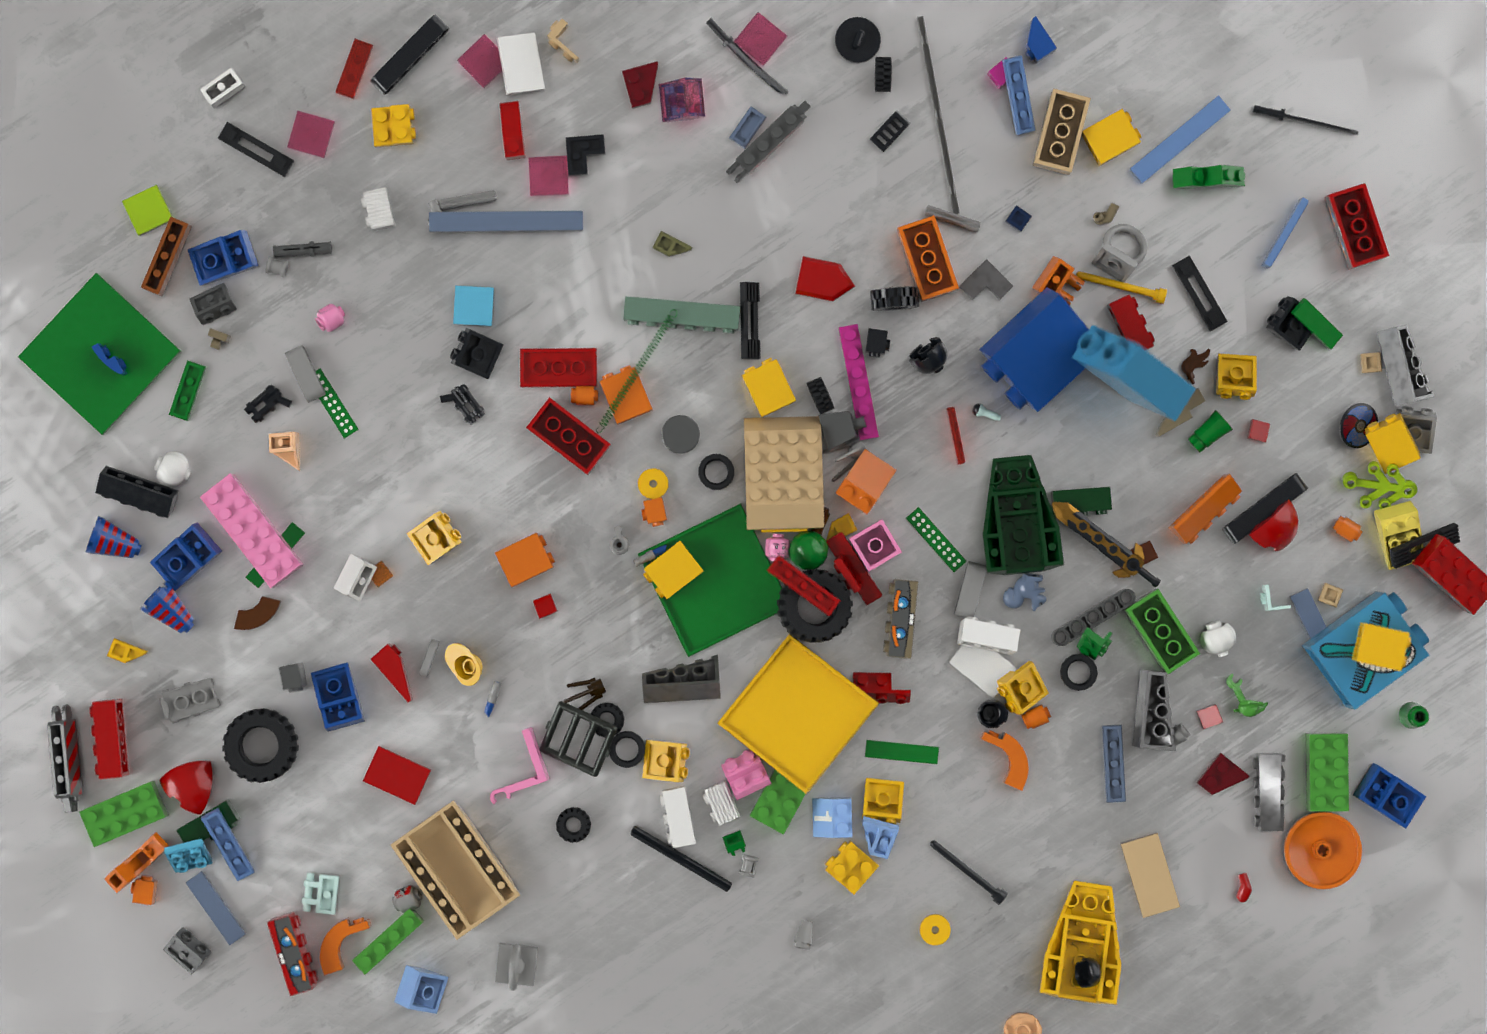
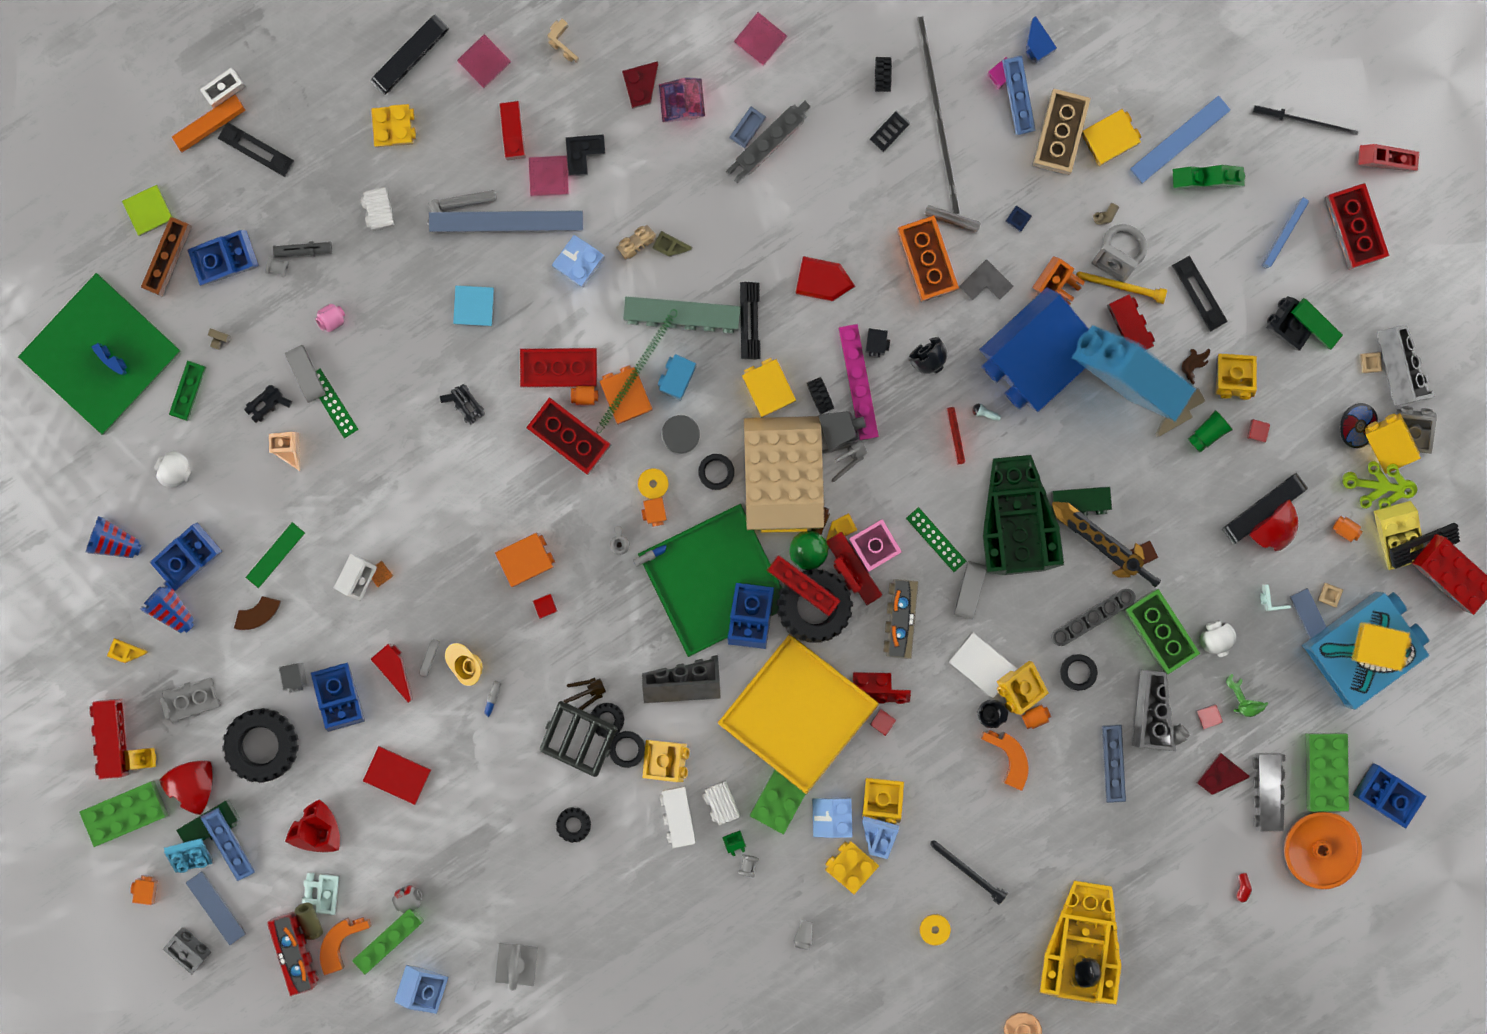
dark grey hinge [47,704,83,812] -> none
black brick [95,466,178,518] -> none
orange arch [104,832,169,893] -> none
dark grey bracket [189,283,237,325] -> none
bright pink brick [200,473,304,588] -> none
clear pink tile [287,111,335,159] -> none
clear red tile [335,39,373,100] -> none
tan slope [390,800,520,940] -> none
yellow plate [407,511,462,565] -> none
black plate [450,328,504,379] -> none
bright pink hinge [490,727,550,804] -> none
white tile [497,32,545,95] -> none
black axle [630,826,732,892] -> none
yellow brick [643,541,703,599] -> none
black sword [706,18,788,94] -> none
bright pink plate [721,749,772,800] -> none
bright pink head [765,534,790,561] -> none
black shield [835,17,881,63] -> none
orange slope [836,449,896,515] -> none
green sticker [865,740,939,764] -> none
black bush [870,287,919,311] -> none
white brick [957,617,1020,655] -> none
sand blue animal [1003,573,1047,611] -> none
green bracket [1077,628,1113,660] -> none
tan tile [1120,833,1180,918] -> none
orange slope [1168,474,1242,544] -> none
green plant [1399,702,1429,729] -> none
none -> yellow bracket [124,748,156,770]
none -> orange tile [172,95,245,153]
none -> red brick [285,800,340,852]
none -> olive piece [294,902,323,940]
none -> light blue slope [552,235,605,288]
none -> tan hinge [616,225,656,260]
none -> dark azure brick [657,354,697,401]
none -> blue slope [728,583,774,649]
none -> red slope [870,709,896,736]
none -> red slope [1358,144,1419,171]

